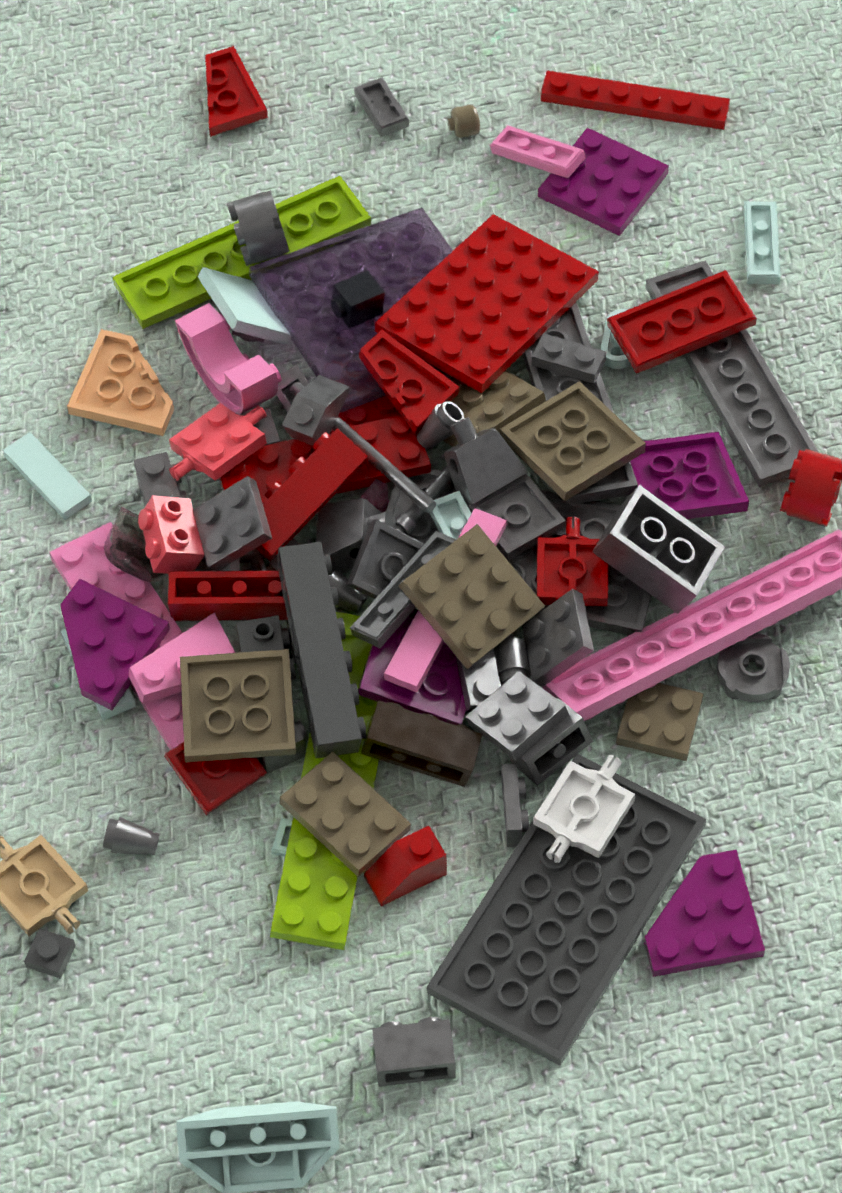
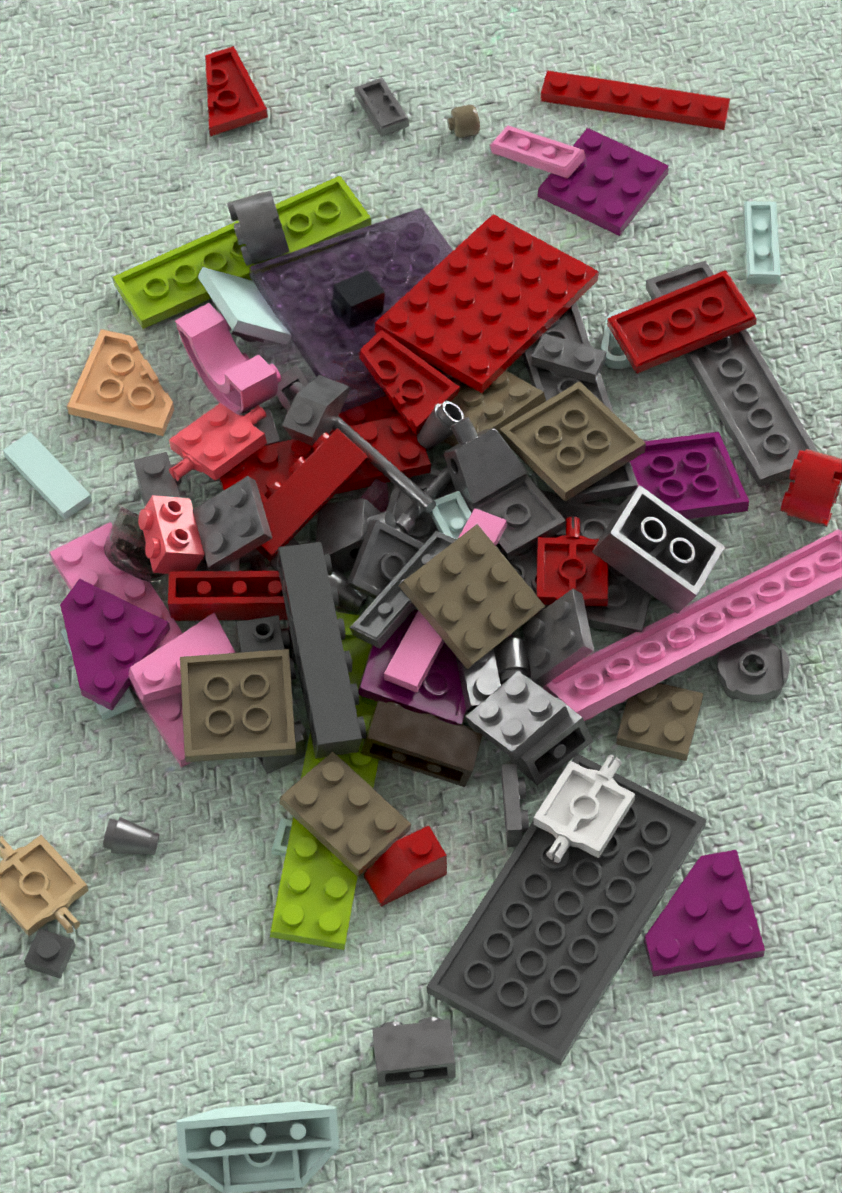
red tile [164,741,267,816] -> none

